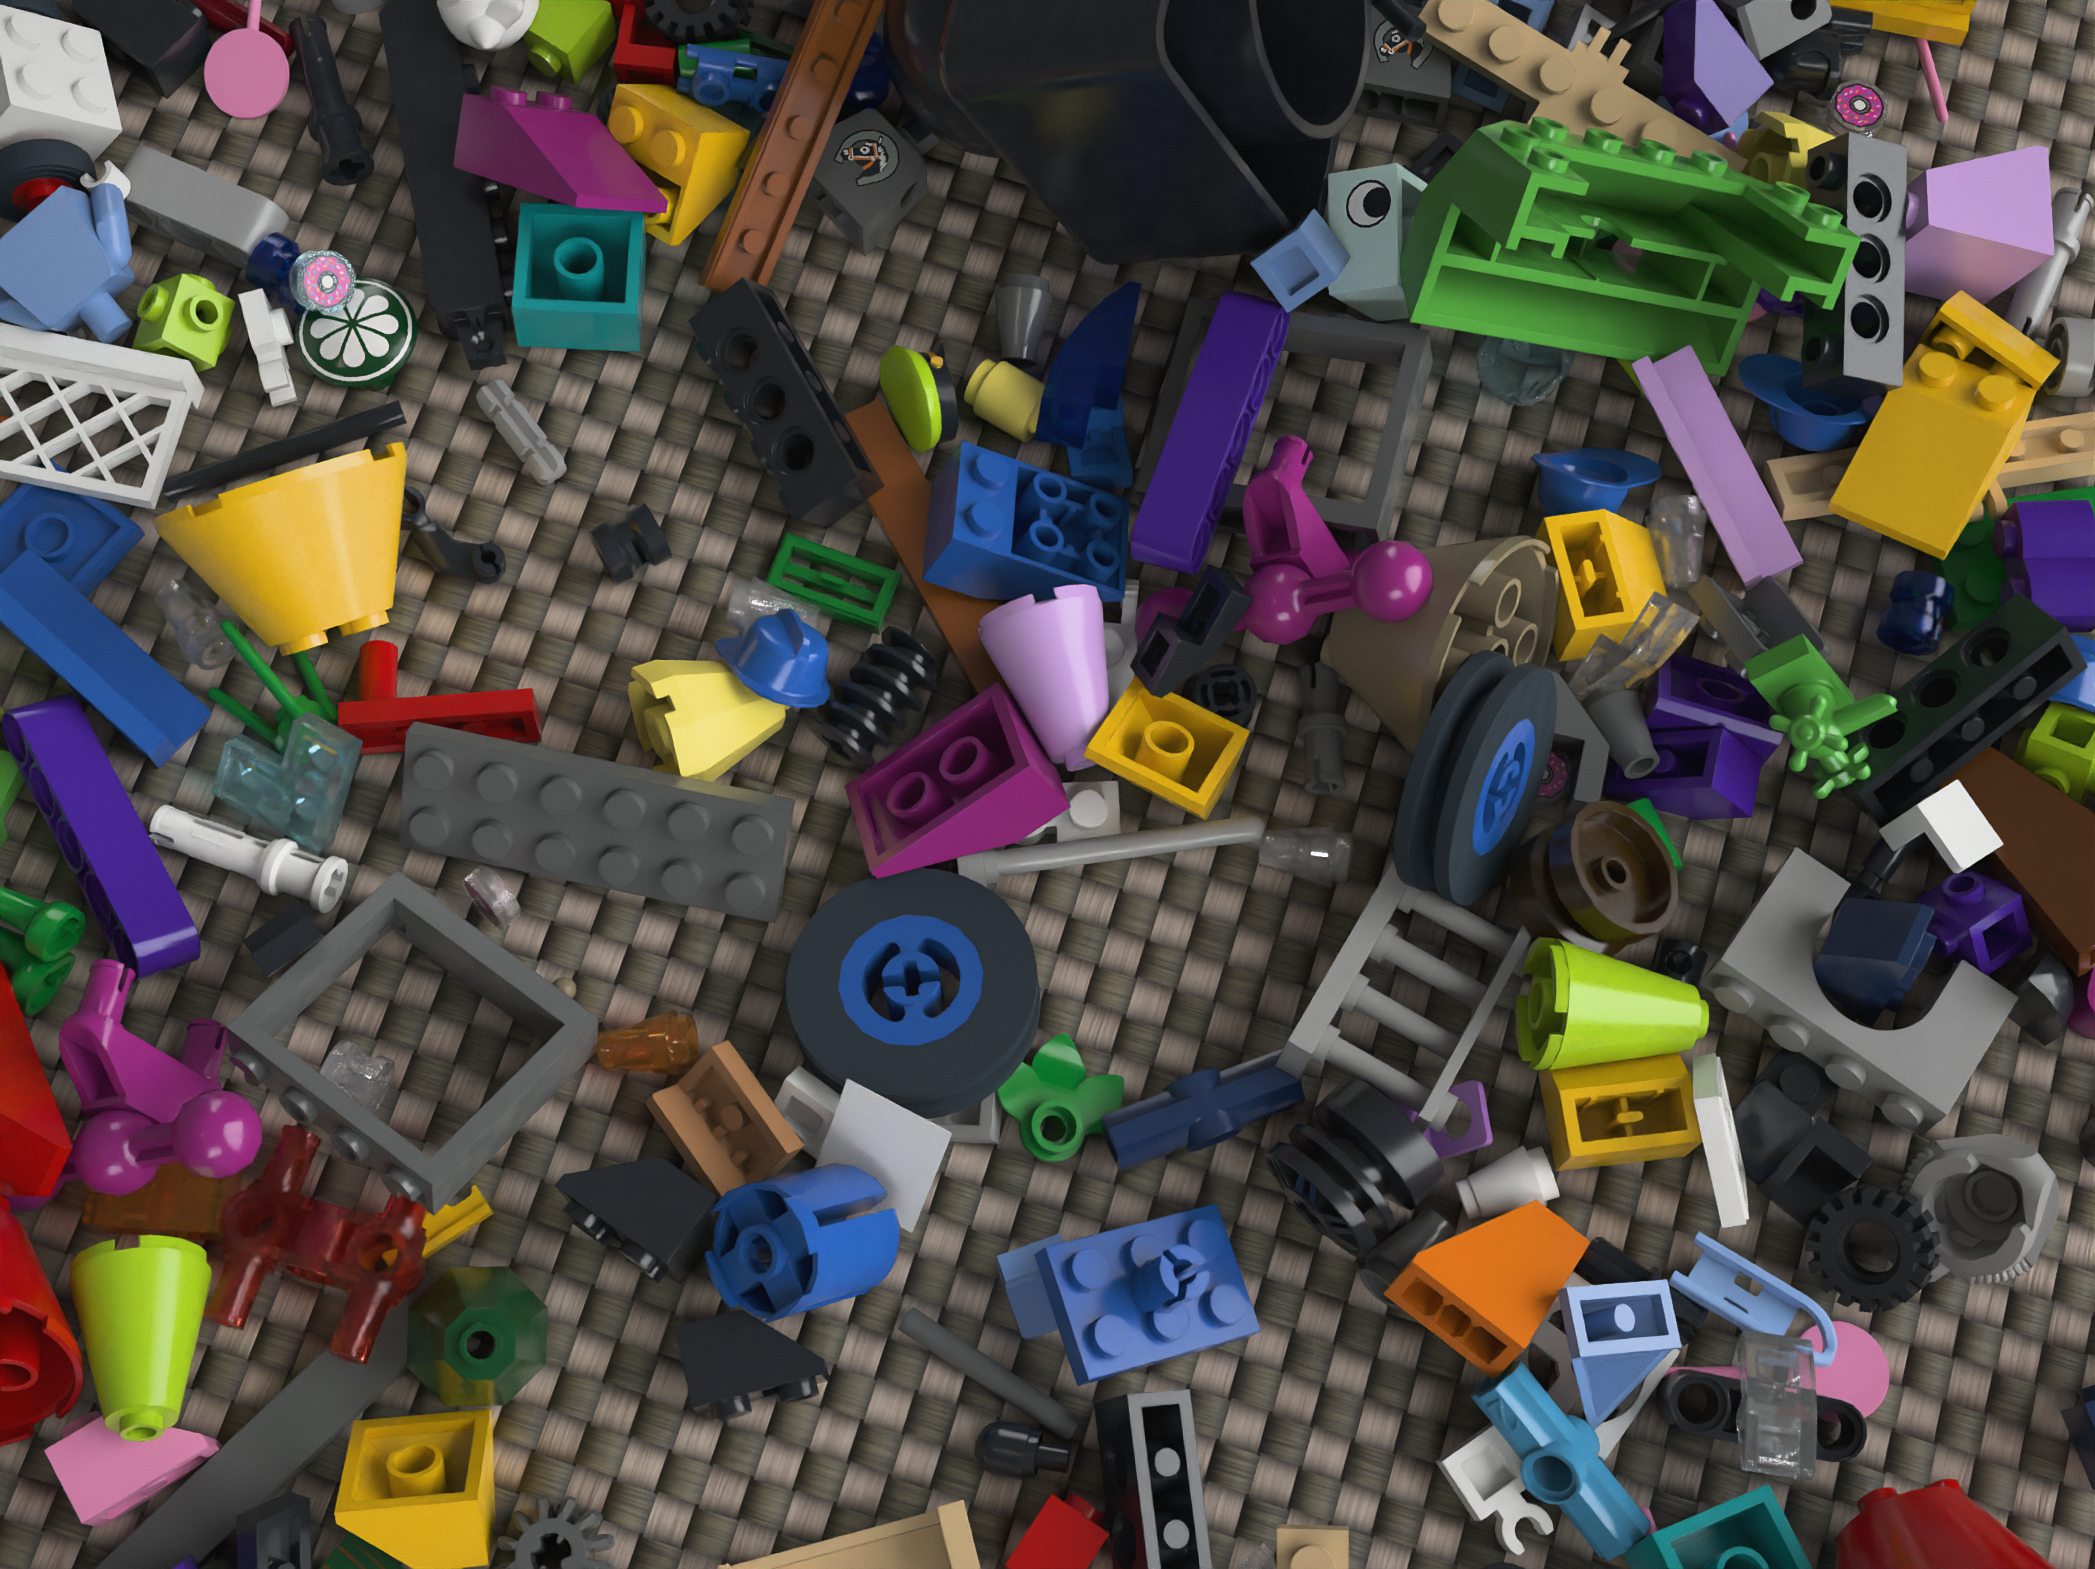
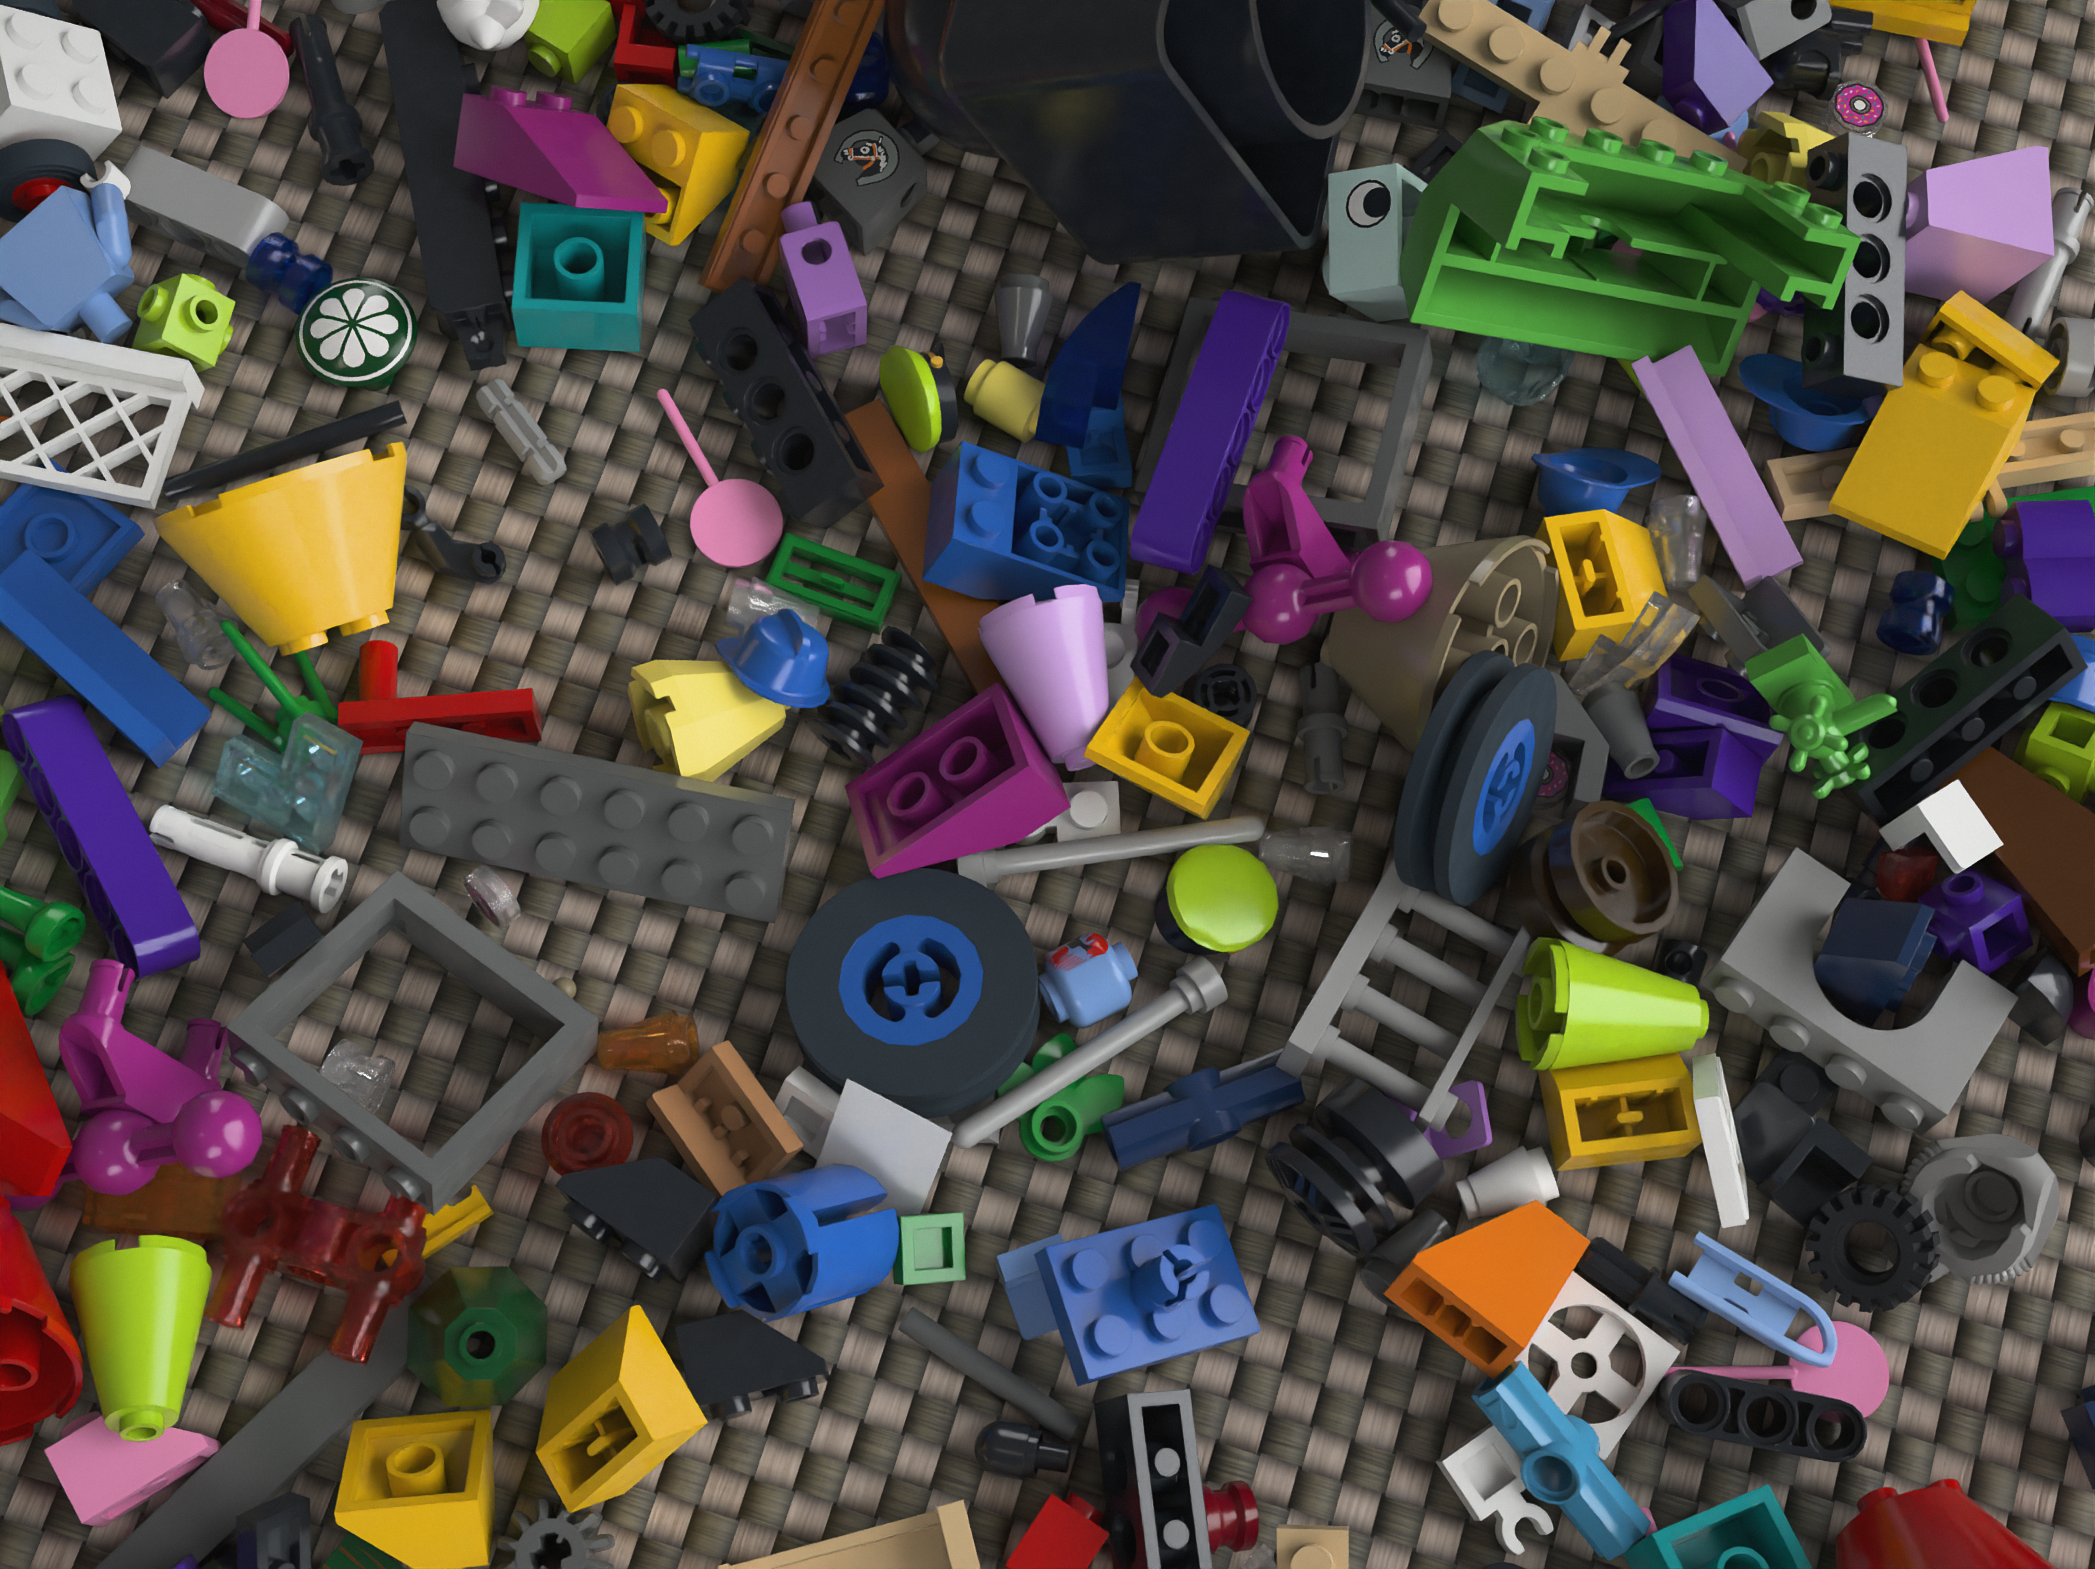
white plate [238,288,297,407] -> none
tile [289,250,356,313] -> none
medium blue panel [1250,209,1351,313] -> none
medium blue slope [1557,1280,1682,1430] -> none
clear slope [1736,1330,1817,1481] -> none
none -> yellow slope [536,1304,708,1513]
none -> clear red cone [541,1092,634,1176]
none -> bright pink piece [657,389,783,568]
none -> medium lavender torso [779,202,867,359]
none -> plate [893,1211,966,1285]
none -> light grey piece [951,956,1228,1149]
none -> medium blue head [1038,932,1138,1029]
none -> lime piece [1154,844,1279,956]
none -> dark red wheel [1202,1480,1259,1555]
none -> clear red tile [1877,847,1939,903]

